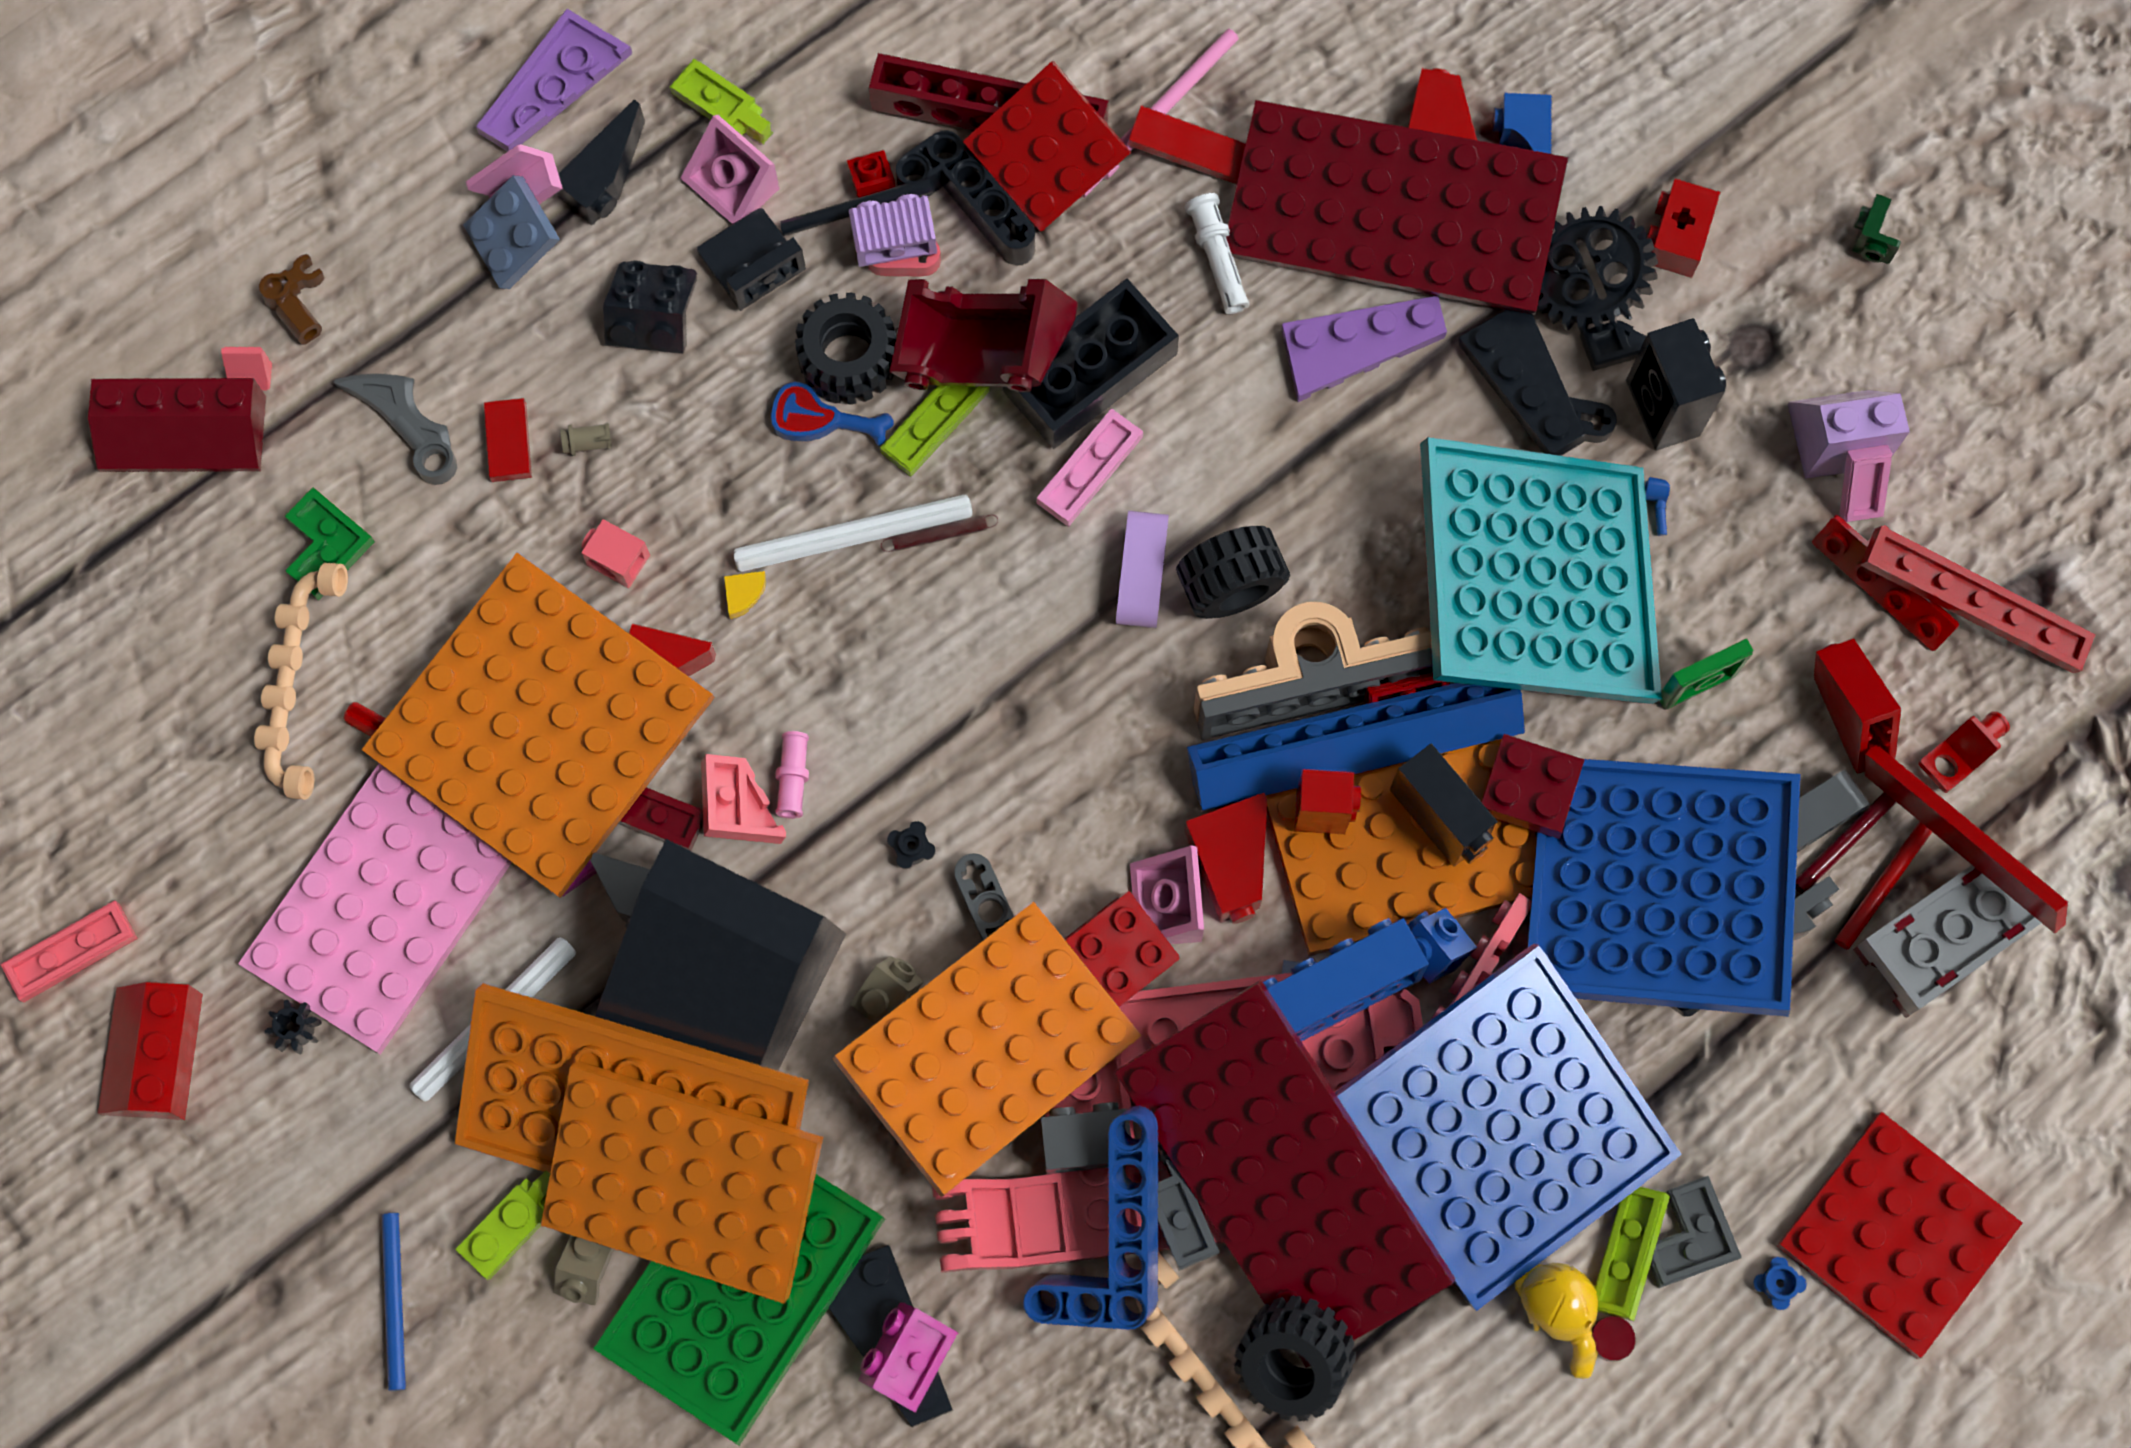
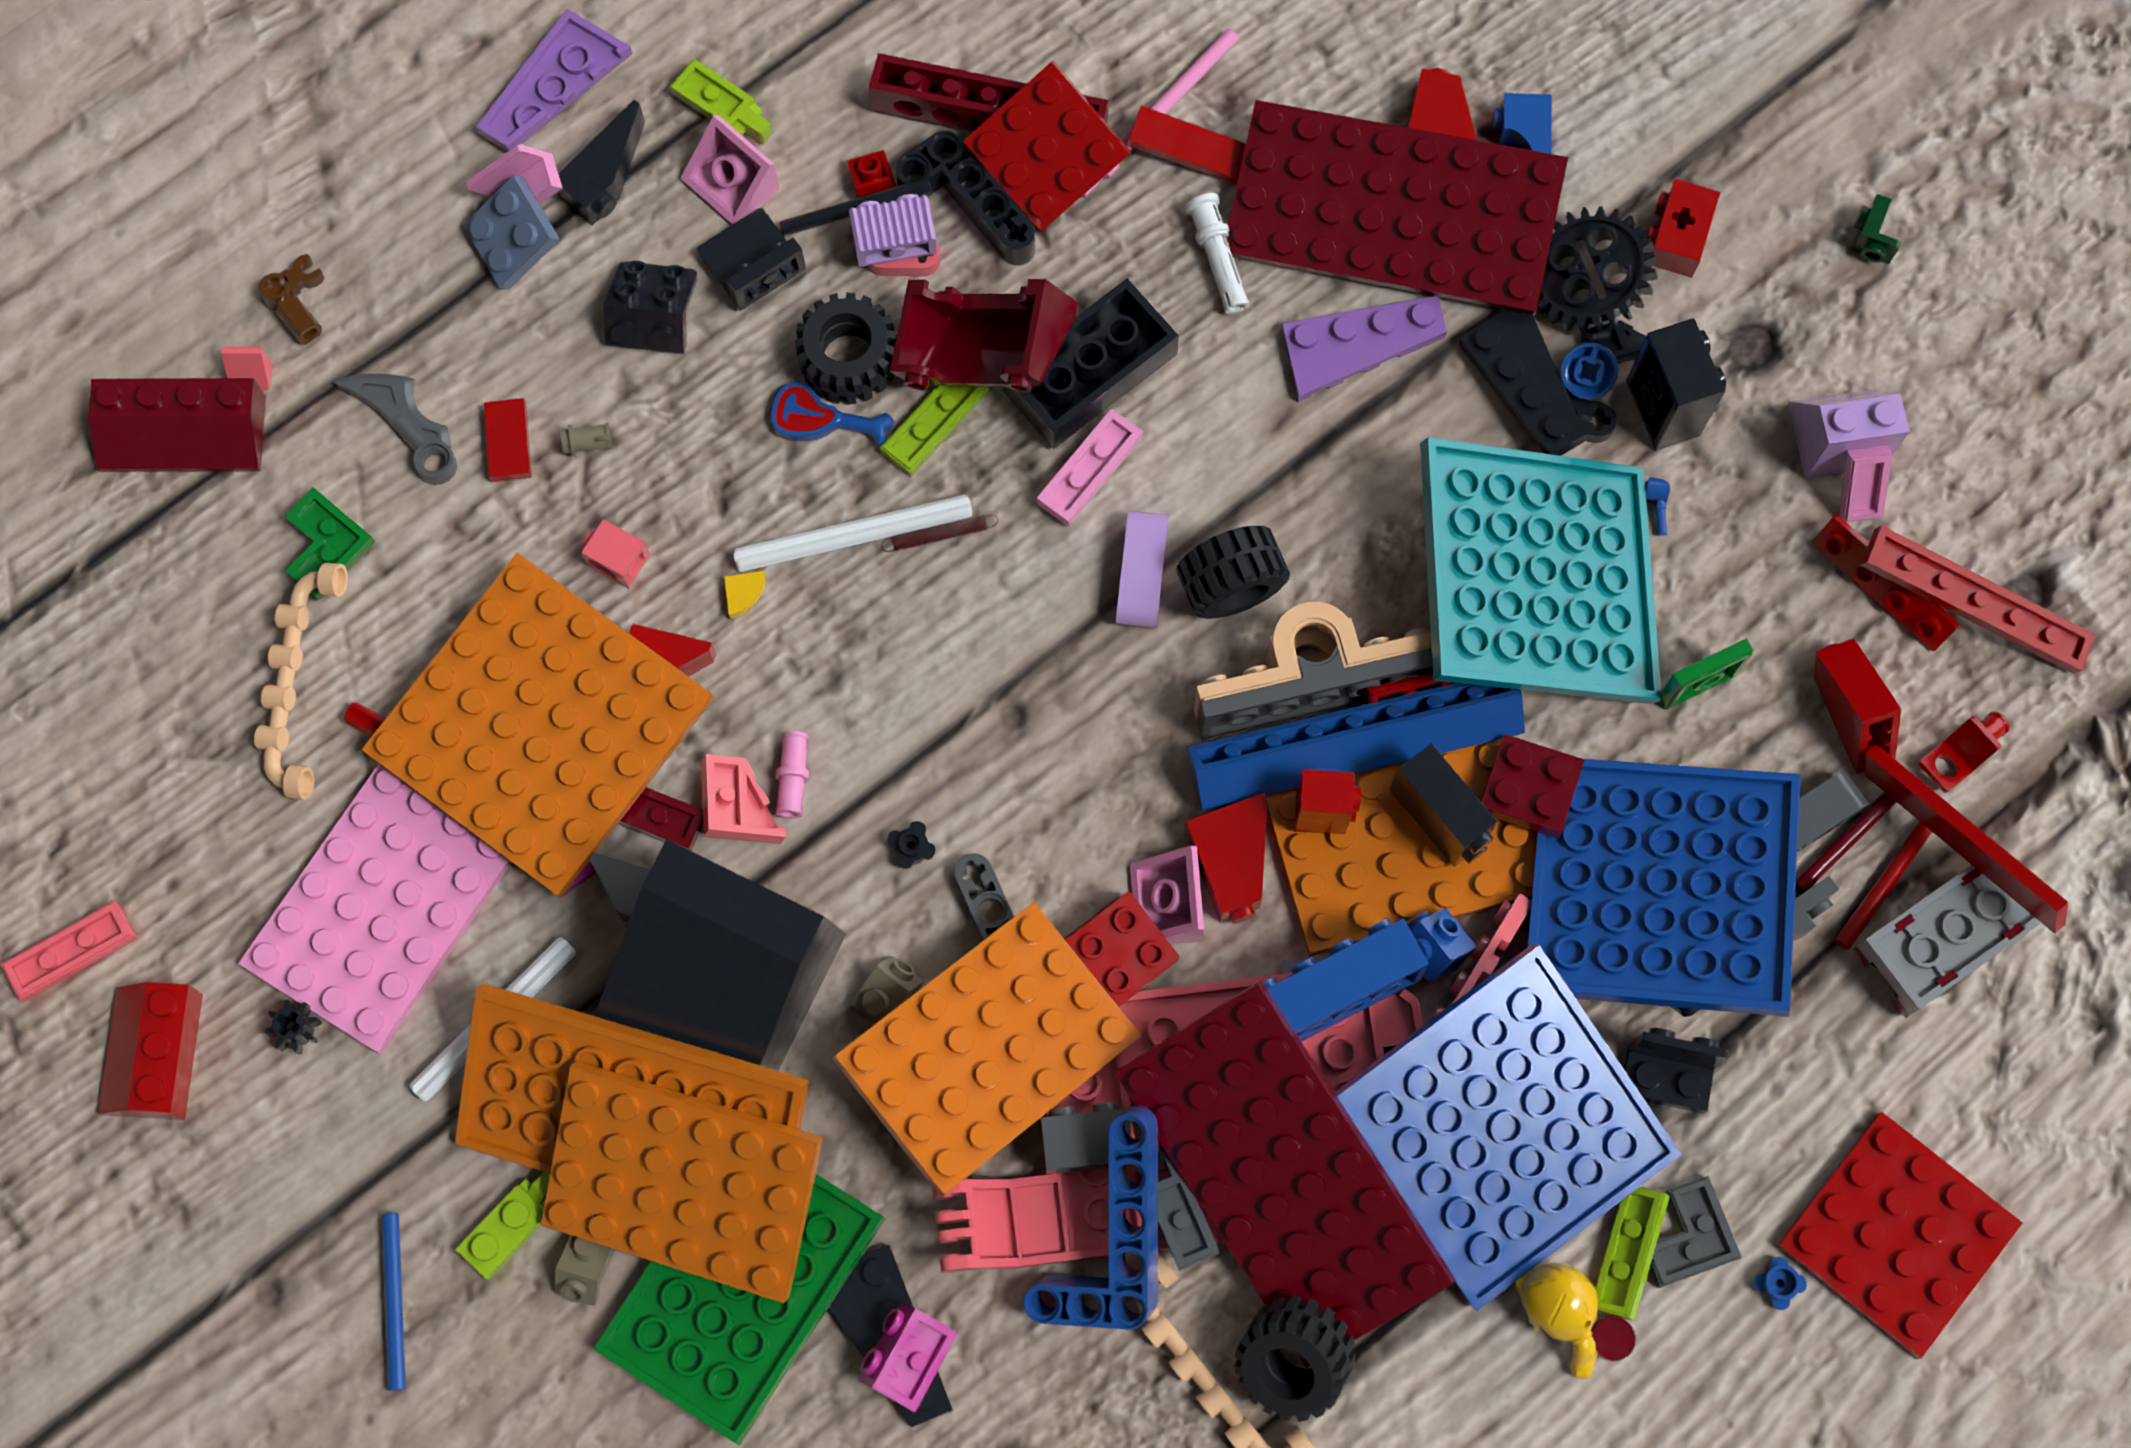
none -> blue wheel [1561,343,1619,399]
none -> black bracket [1624,1028,1729,1114]

